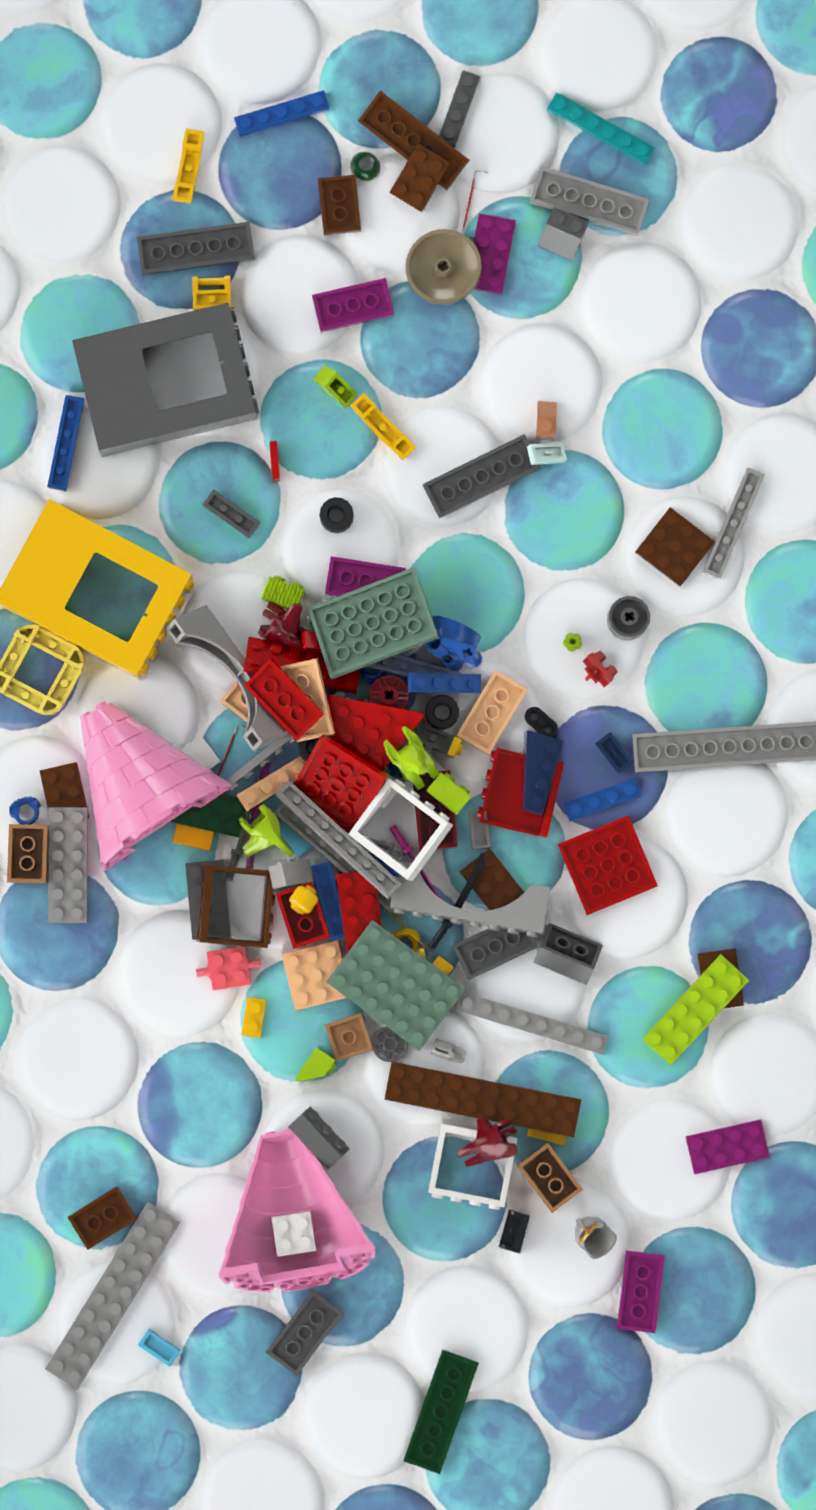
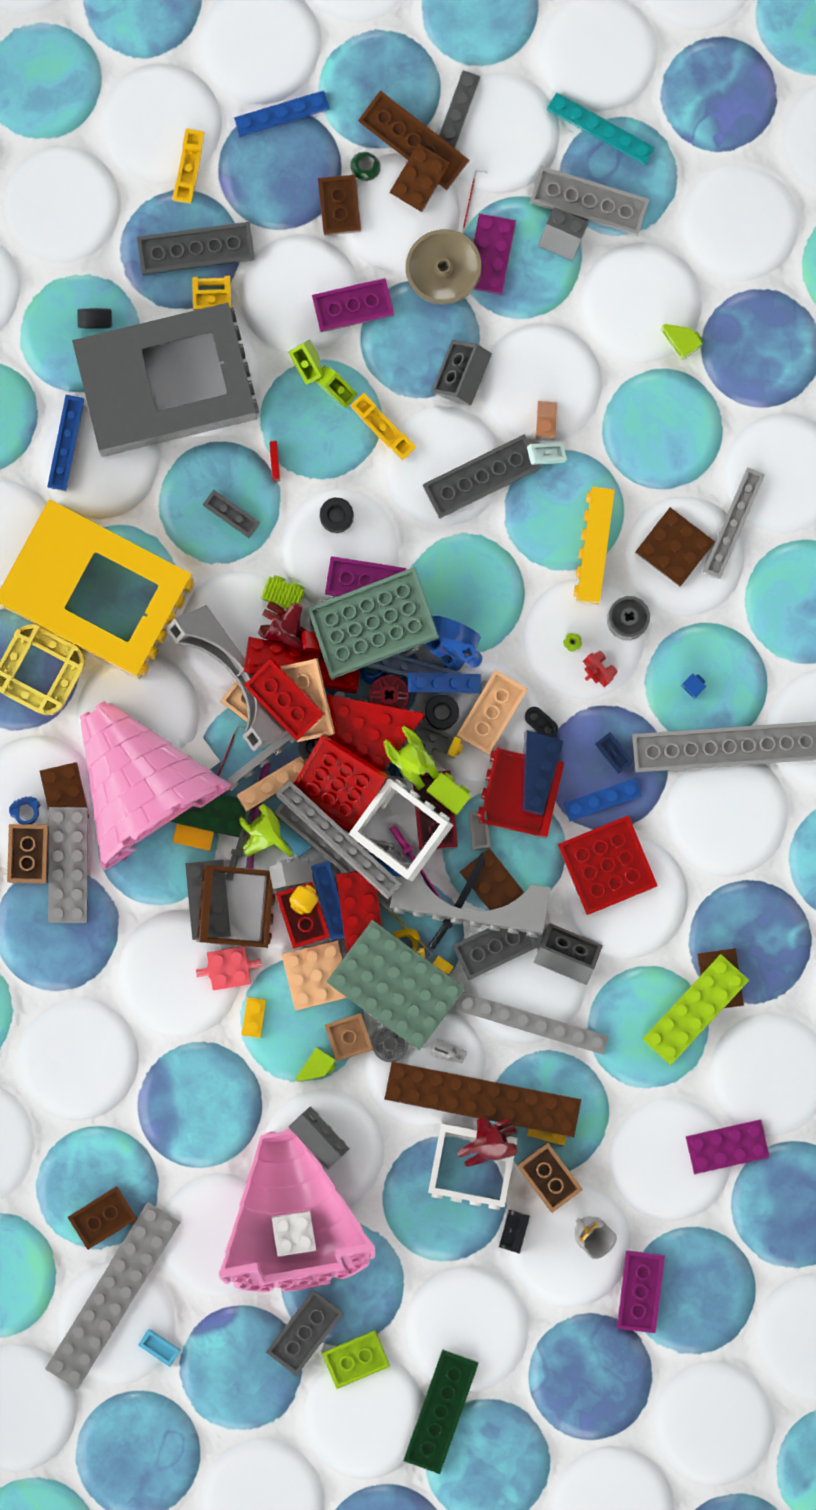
none -> black tyre [77,308,112,329]
none -> lime slope [288,339,323,385]
none -> lime tile [322,1330,390,1389]
none -> dark grey slope [431,340,492,406]
none -> yellow brick [573,487,615,605]
none -> lime slope [661,324,703,360]
none -> blue plate [681,673,707,699]

